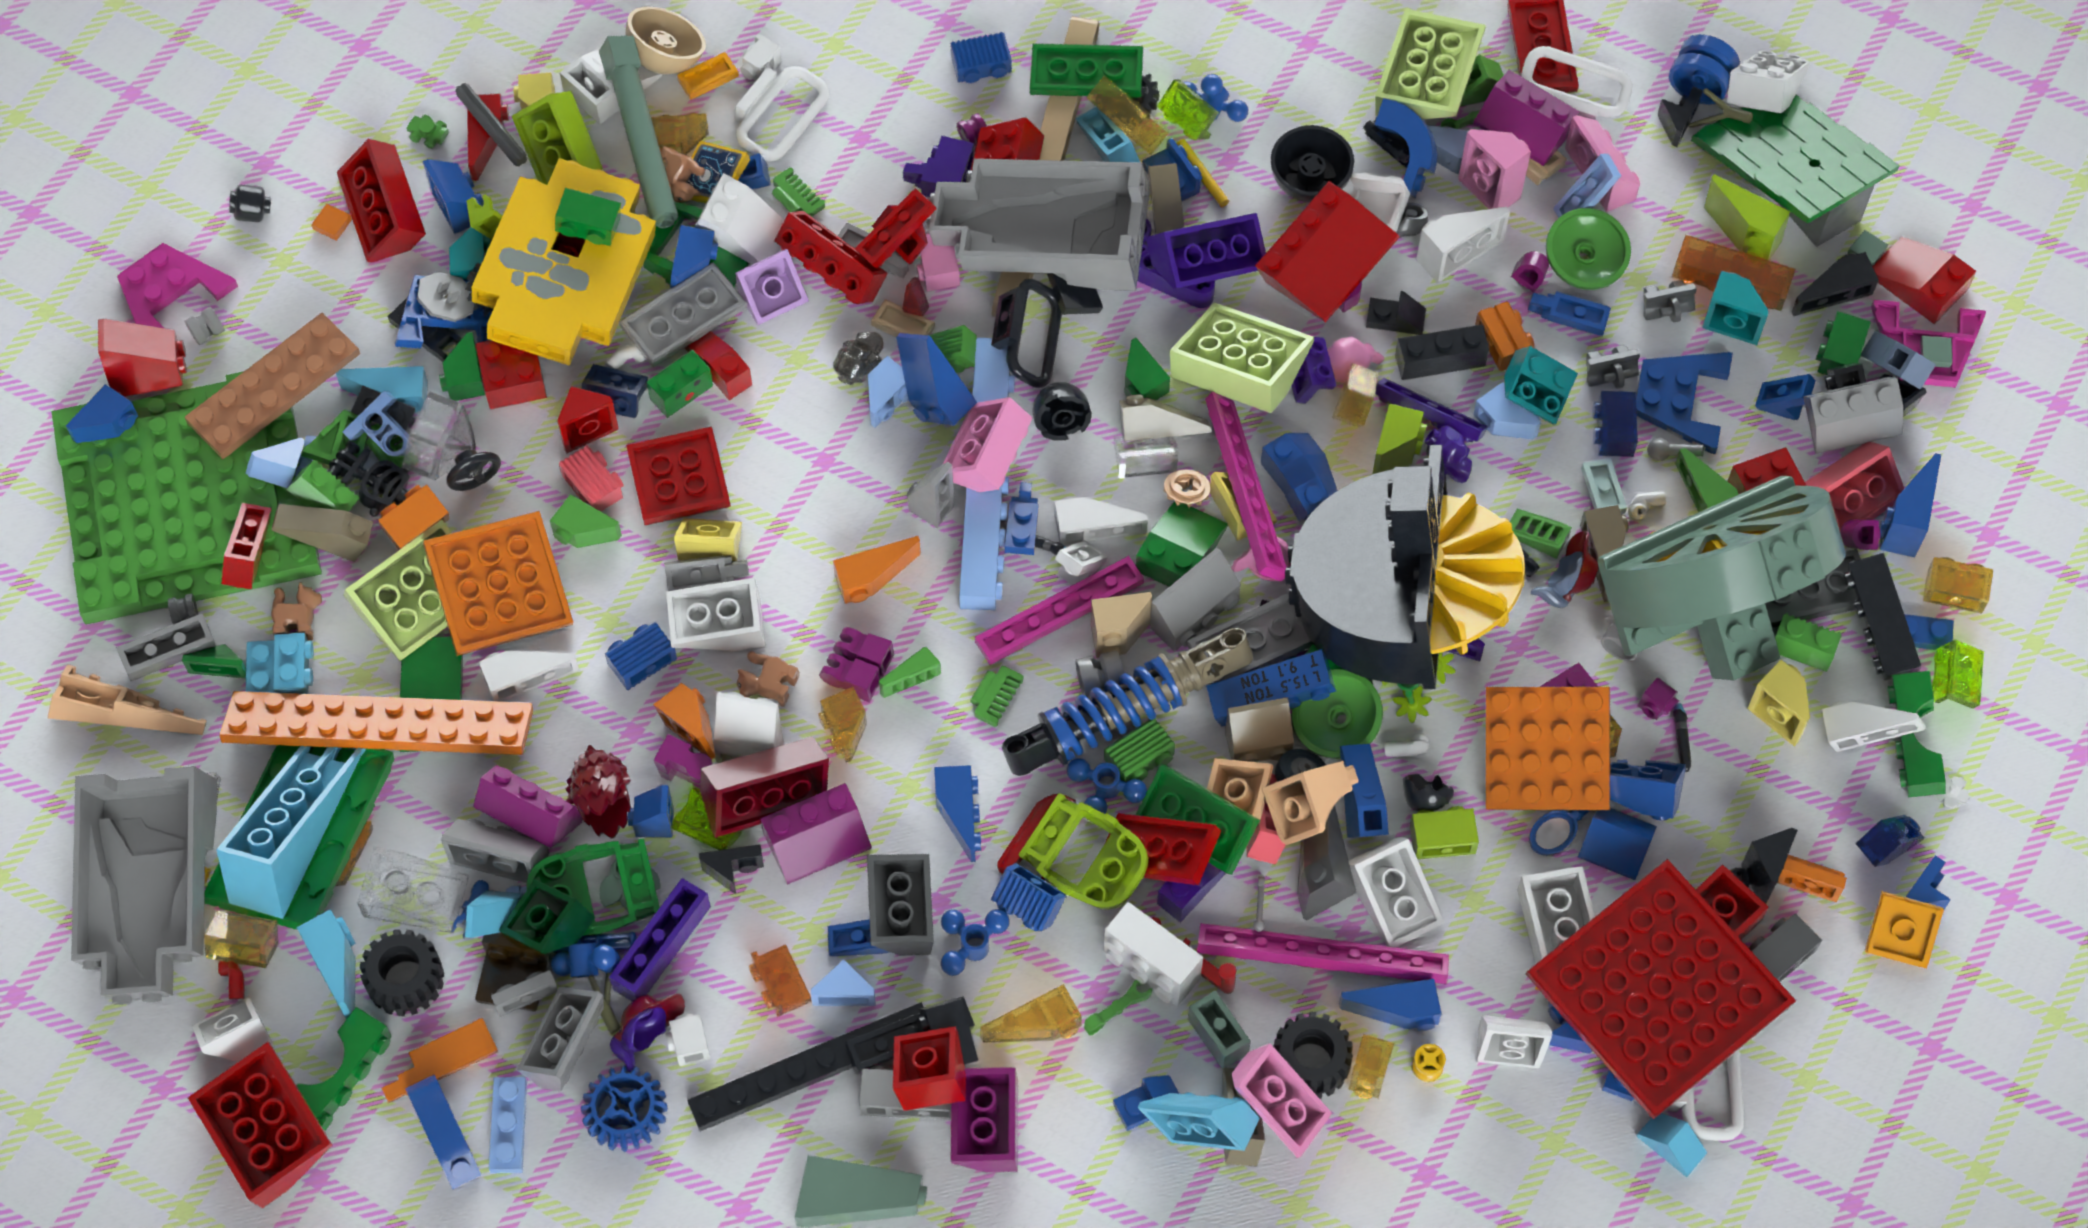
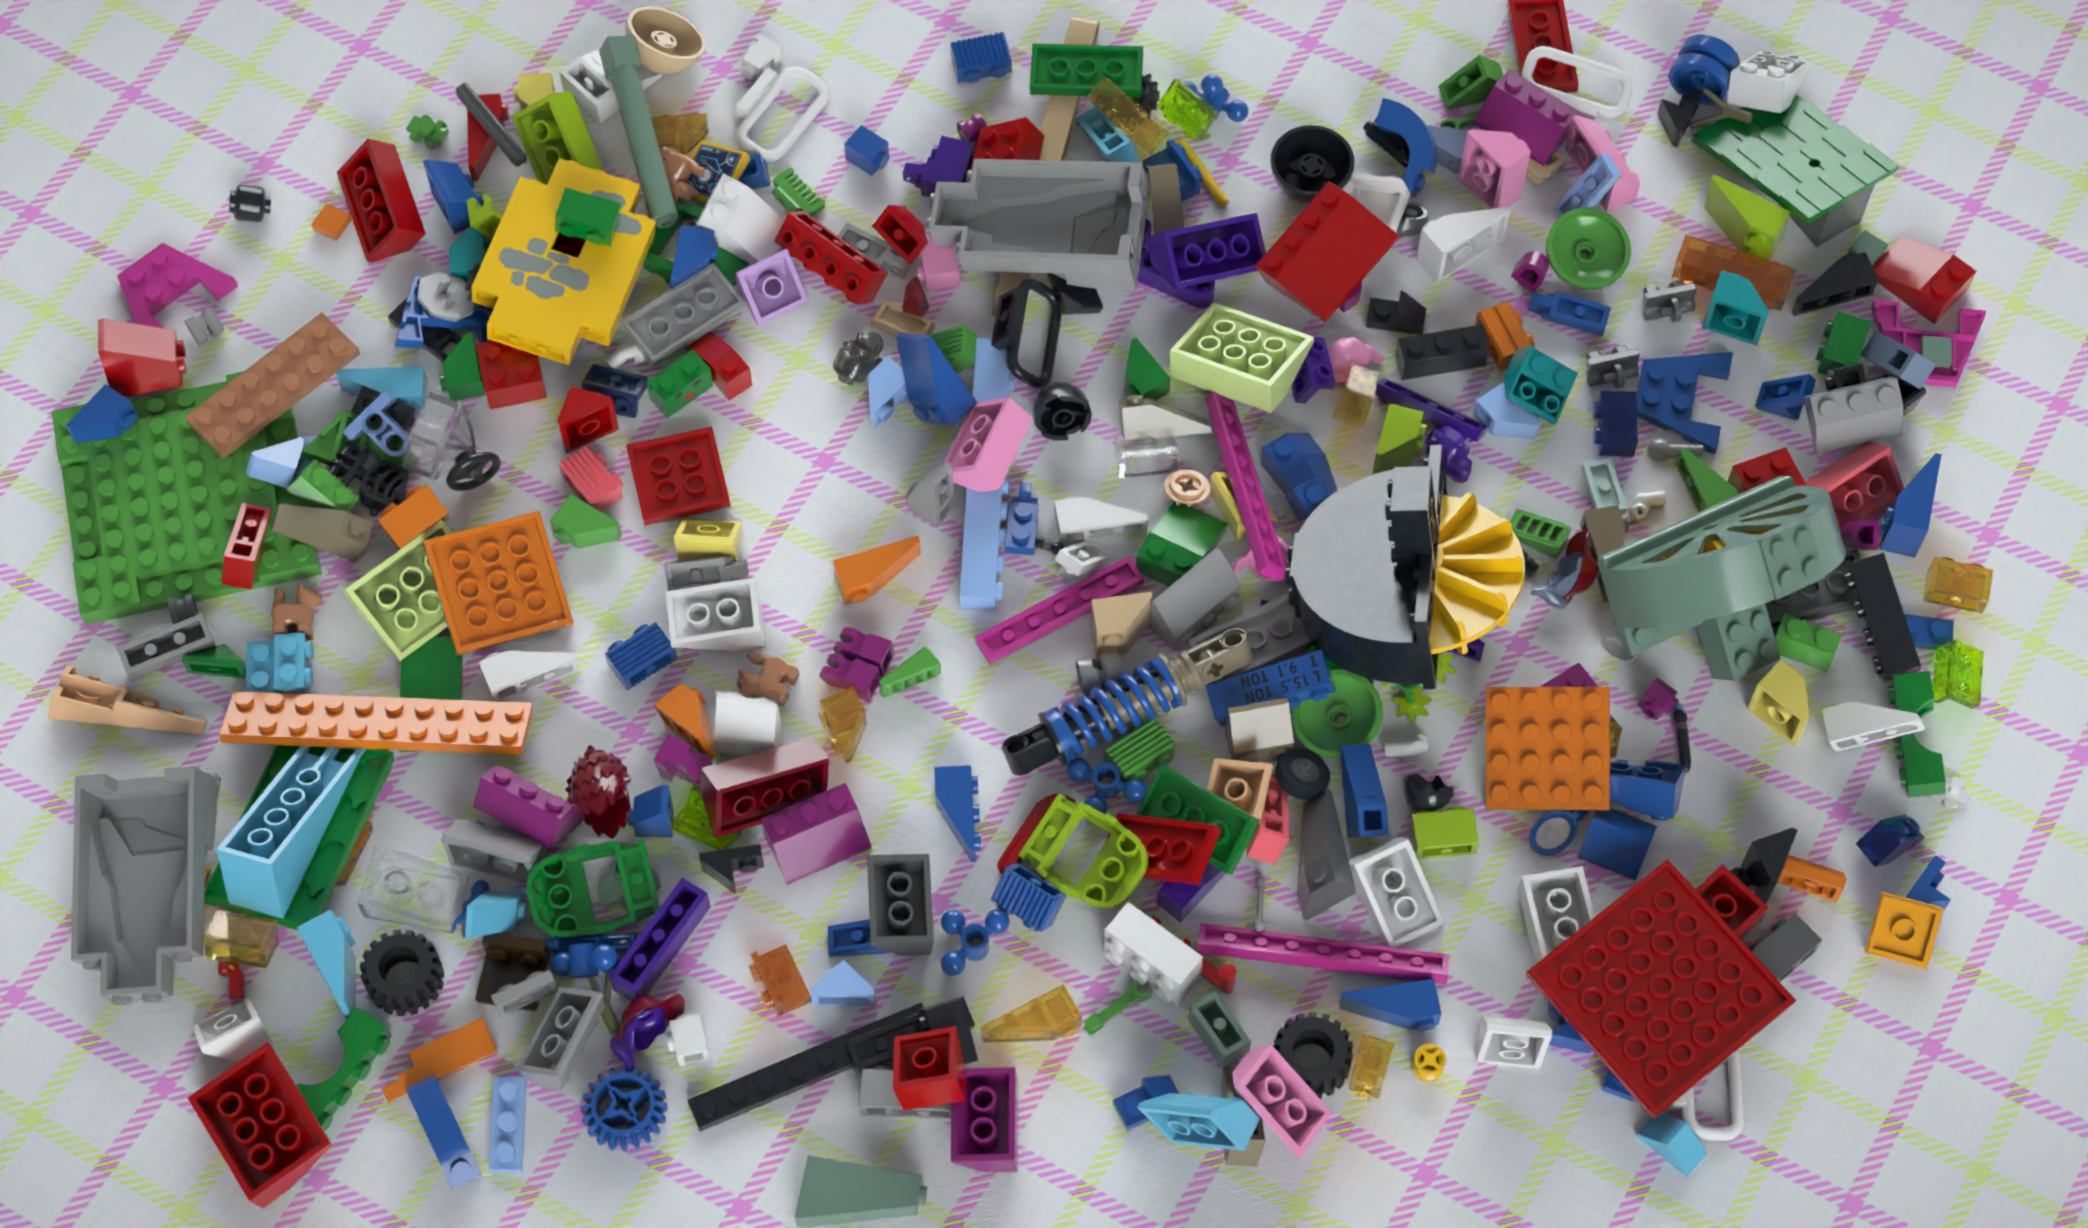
dark green slope [499,879,595,954] -> none
light orange plate [677,52,739,100] -> none
red hinge [855,188,936,269] -> none
bright green piece [970,666,1024,727] -> none
light nougat hips [1262,761,1358,845] -> none
yellowish green slope [1375,9,1486,120] -> none
none -> blue brick [844,125,890,176]

